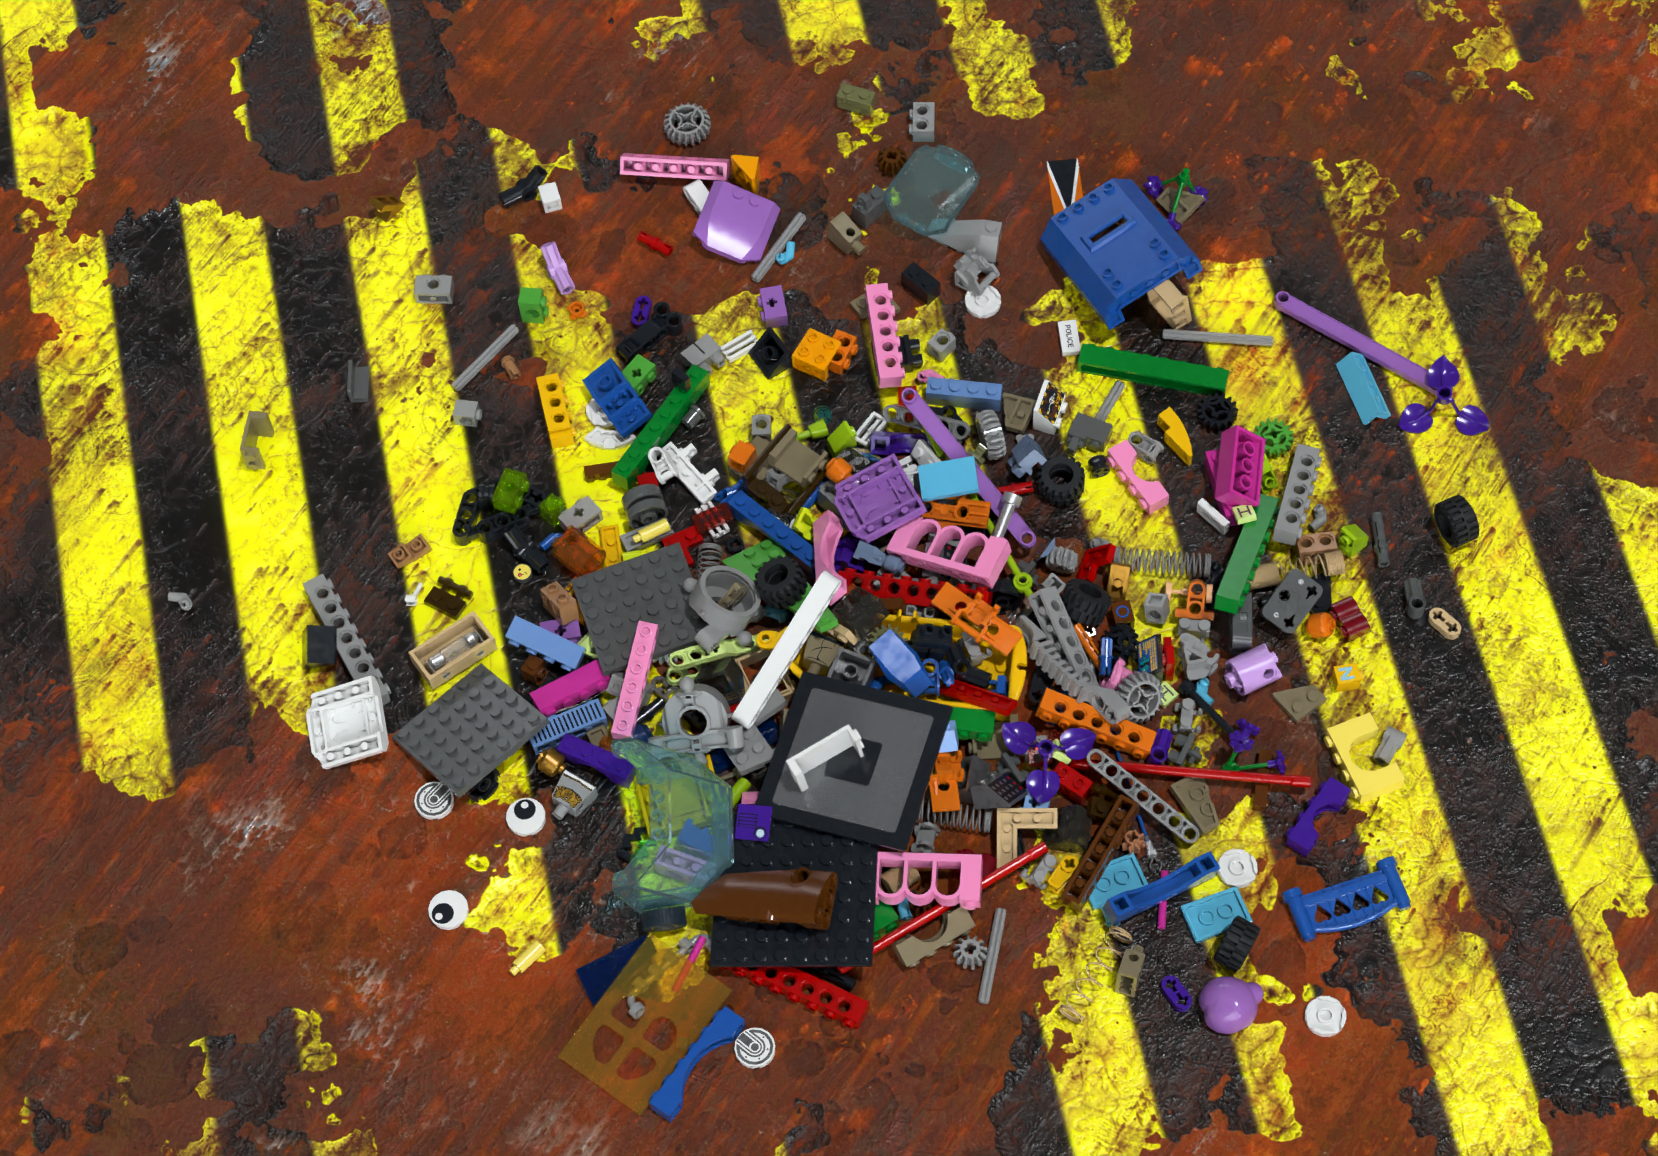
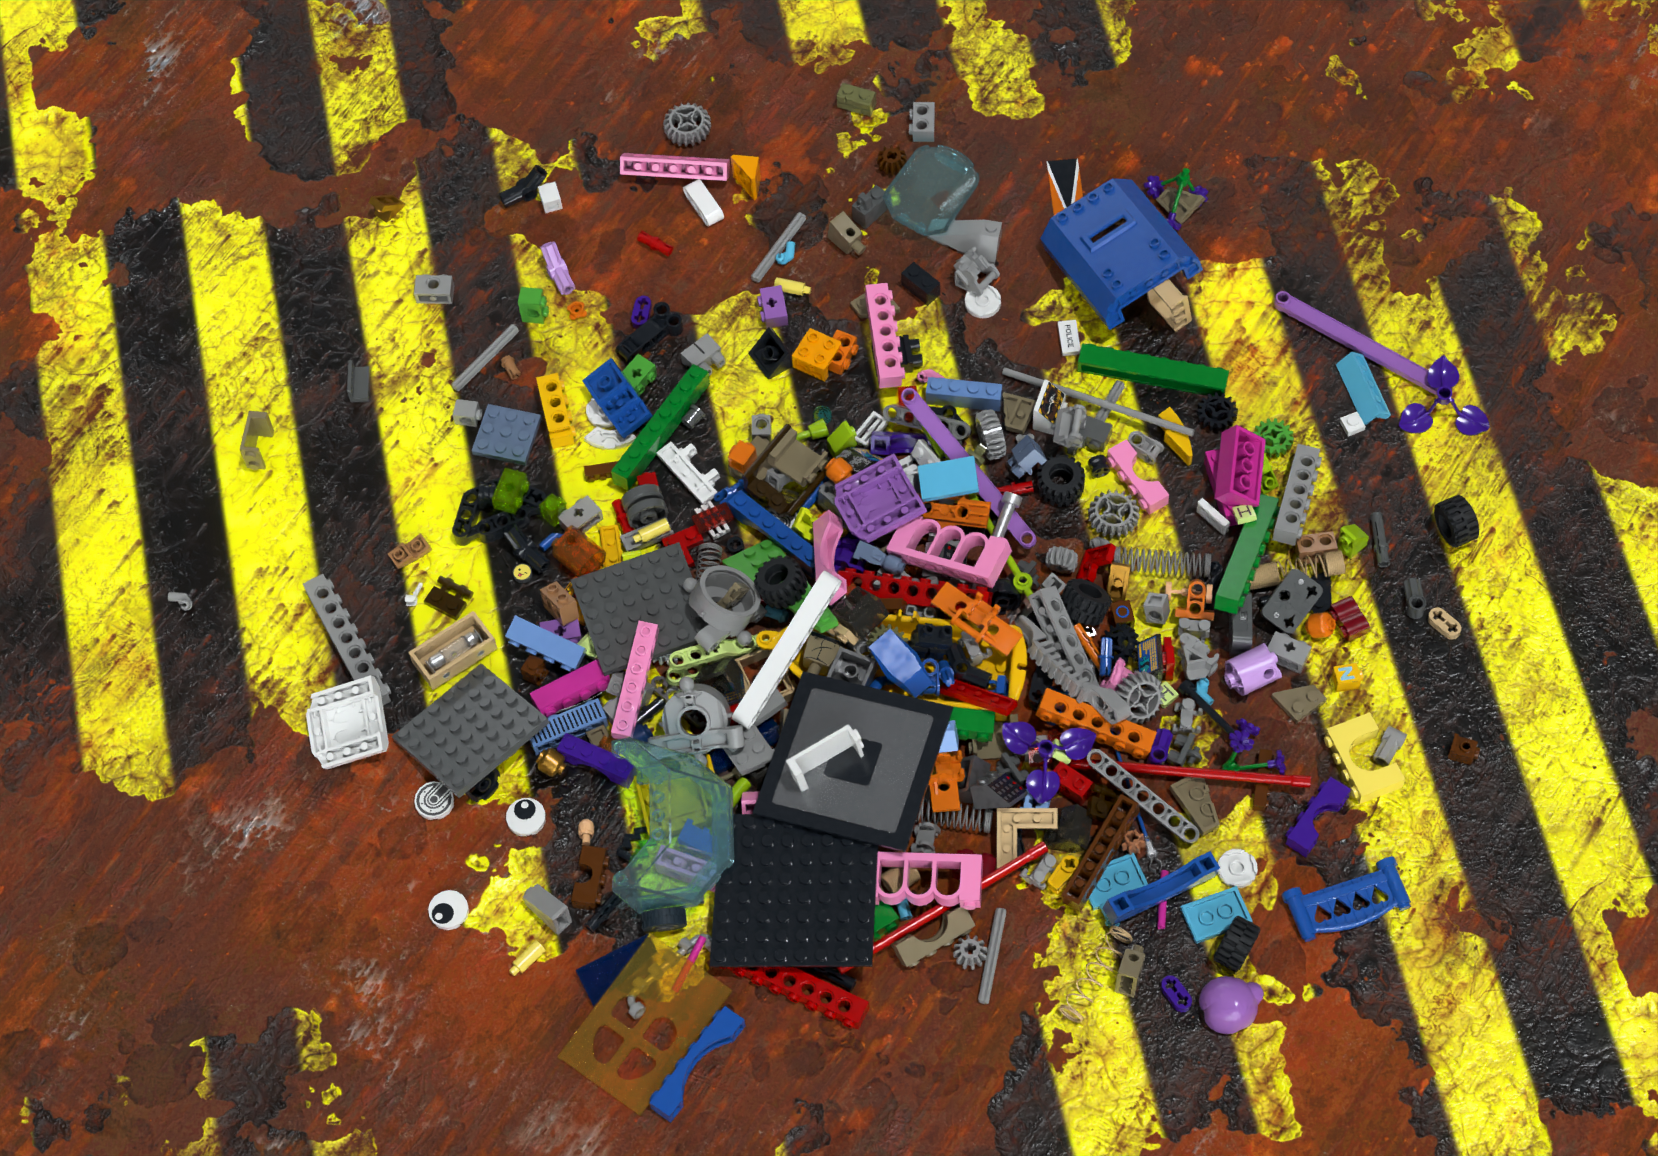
black slope [302,625,337,669] -> none
light grey torso [552,769,598,820] -> none
white piece [648,447,680,485] -> none
black tile [671,367,691,392] -> none
reddish brown panel [691,867,838,930] -> none
medium lavender wedge [692,181,780,263] -> none
white tile [721,330,758,363] -> none
tile [734,1028,776,1069] -> none
dark purple sticker [735,804,772,842] -> none
light grey brick [927,328,956,362] -> none
sand blue piece [1028,537,1055,563] -> none
light grey axle [1162,329,1274,346] -> none
white tile [1305,996,1346,1037] -> none
light grey arm [1308,504,1327,532] -> none
none -> sand blue plate [472,404,542,466]
none -> light grey slope [523,884,572,935]
none -> reddish brown arch [571,845,610,911]
none -> light nougat cylinder [578,819,594,846]
none -> black pin [584,880,632,933]
none -> red pin [611,499,634,534]
none -> light yellow cylinder [774,277,811,296]
none -> light grey piece [1002,367,1195,437]
none -> light grey piece [1050,404,1087,448]
none -> light grey gear [1088,489,1140,539]
none -> light grey brick [1267,631,1312,674]
none -> white plate [1339,412,1366,436]
none -> reddish brown brick [1448,733,1480,765]

